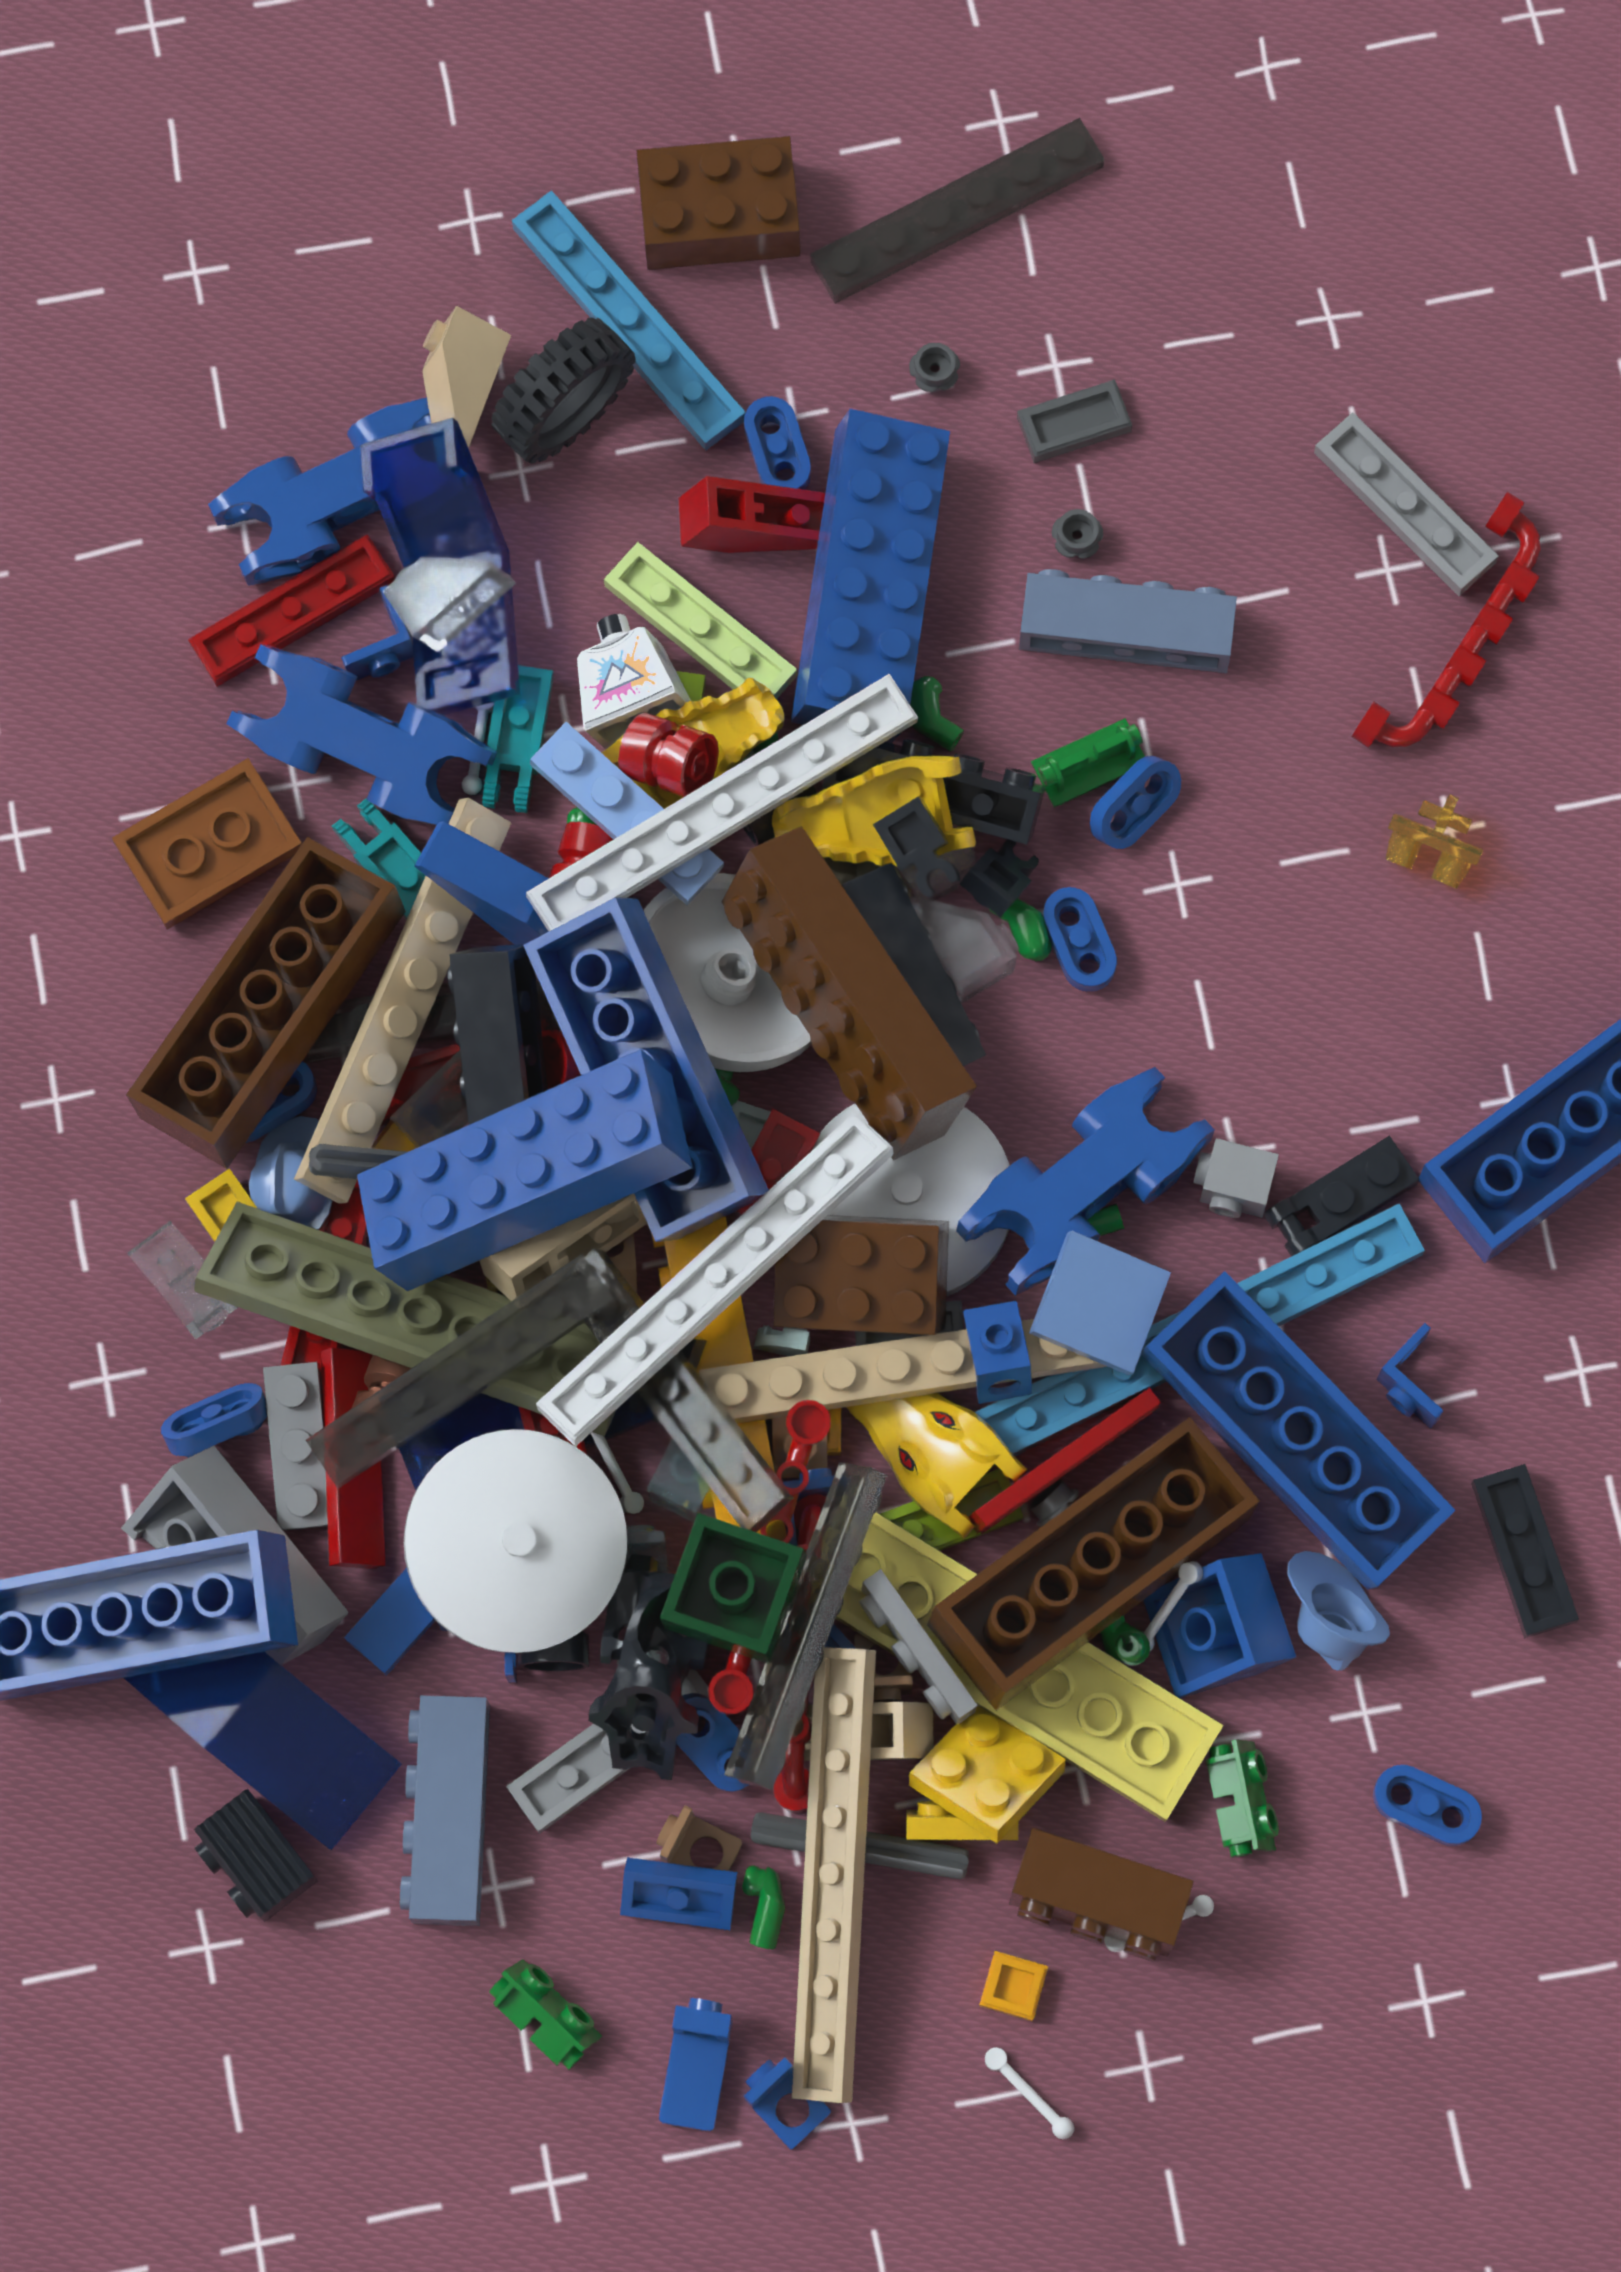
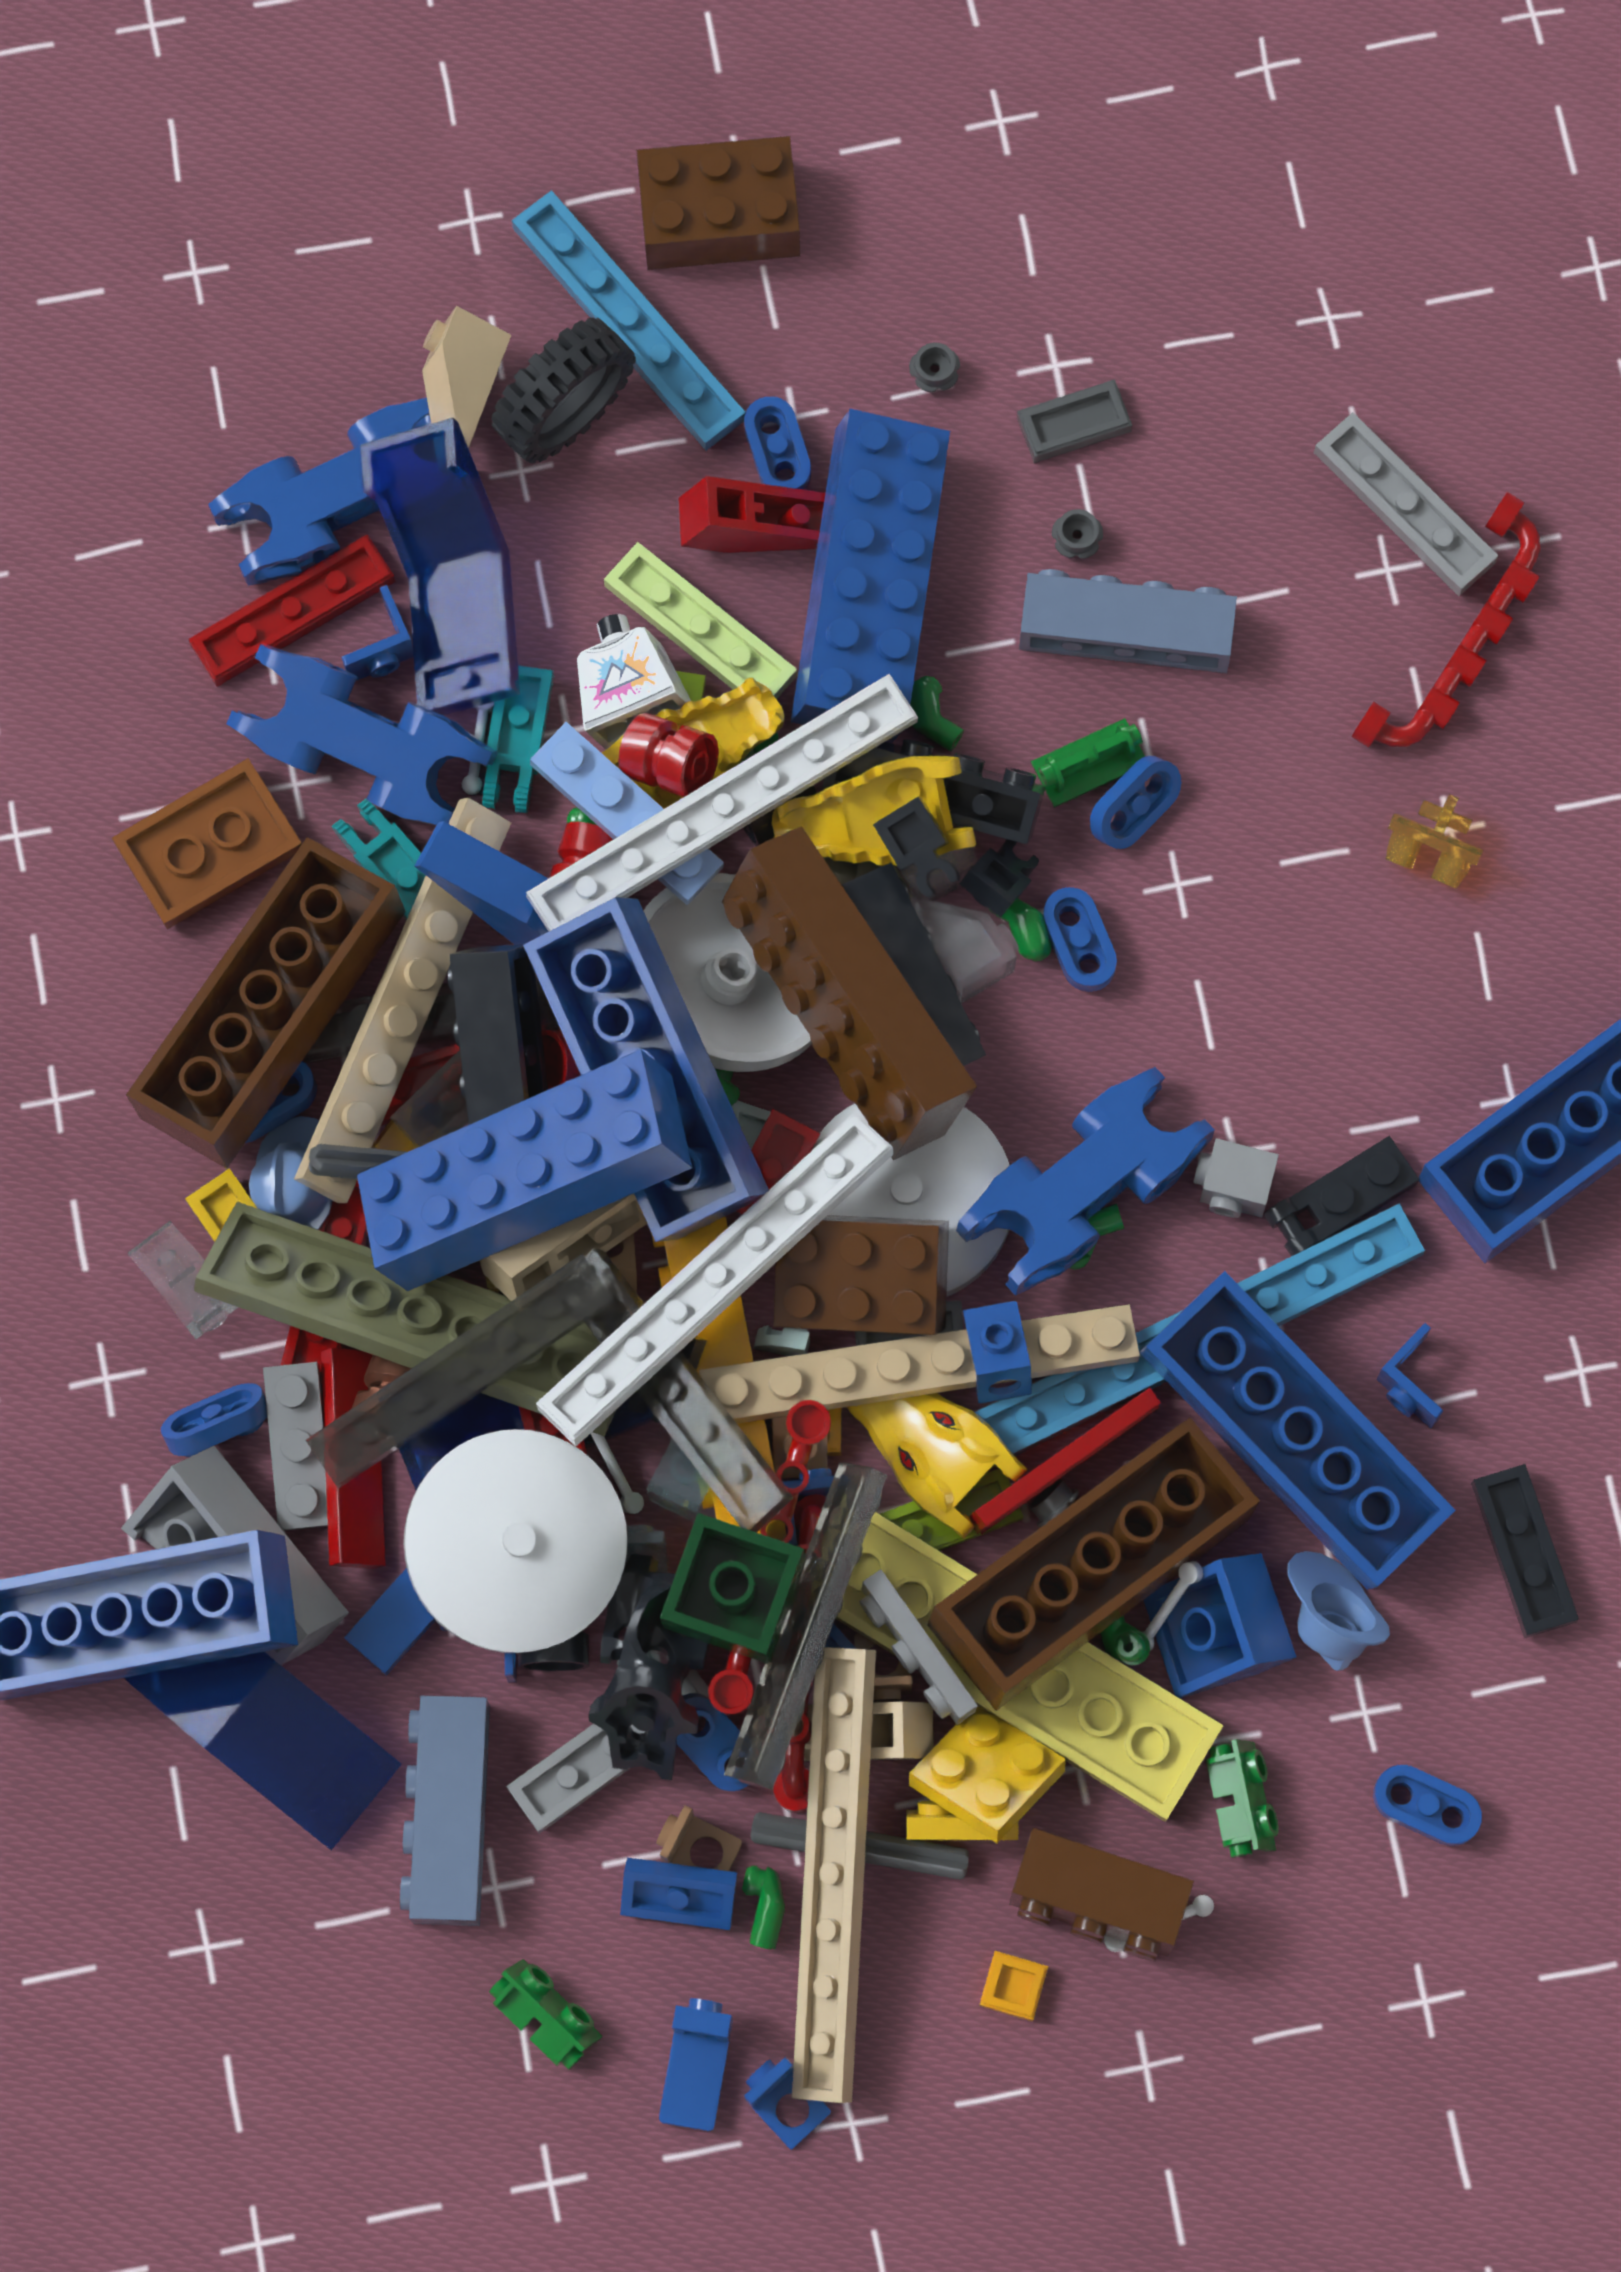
black brick [194,1788,318,1922] -> none
clear slope [382,557,516,652] -> none
clear smoke plate [810,118,1105,304] -> none
white hinge [985,2047,1074,2139] -> none
medium blue tile [1029,1230,1171,1375] -> none

